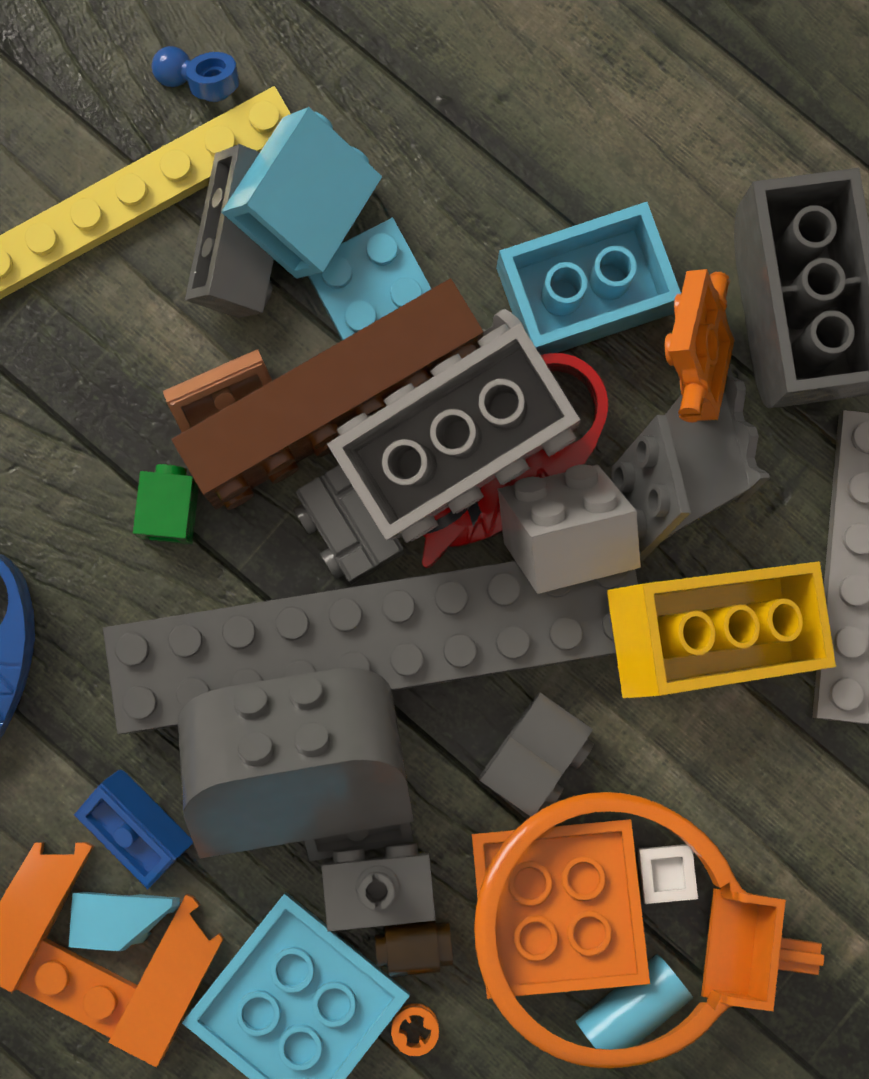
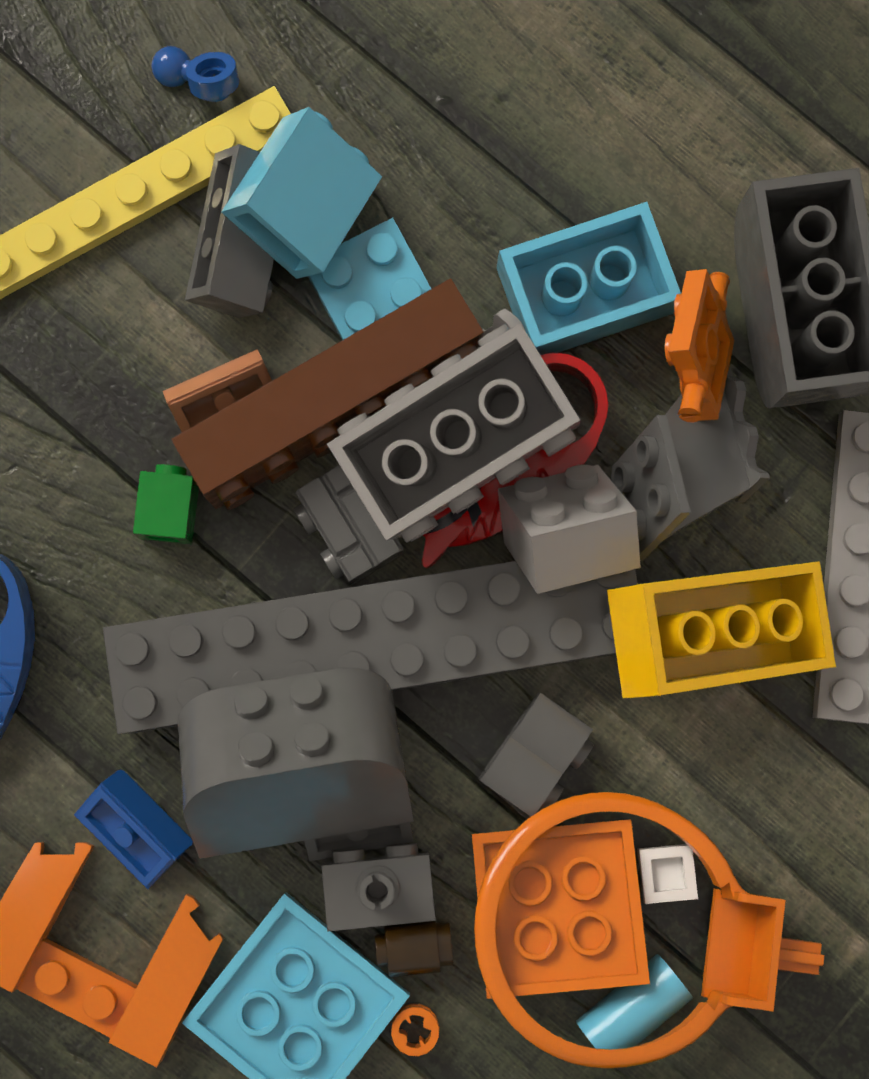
medium azure slope [69,892,180,951] -> none

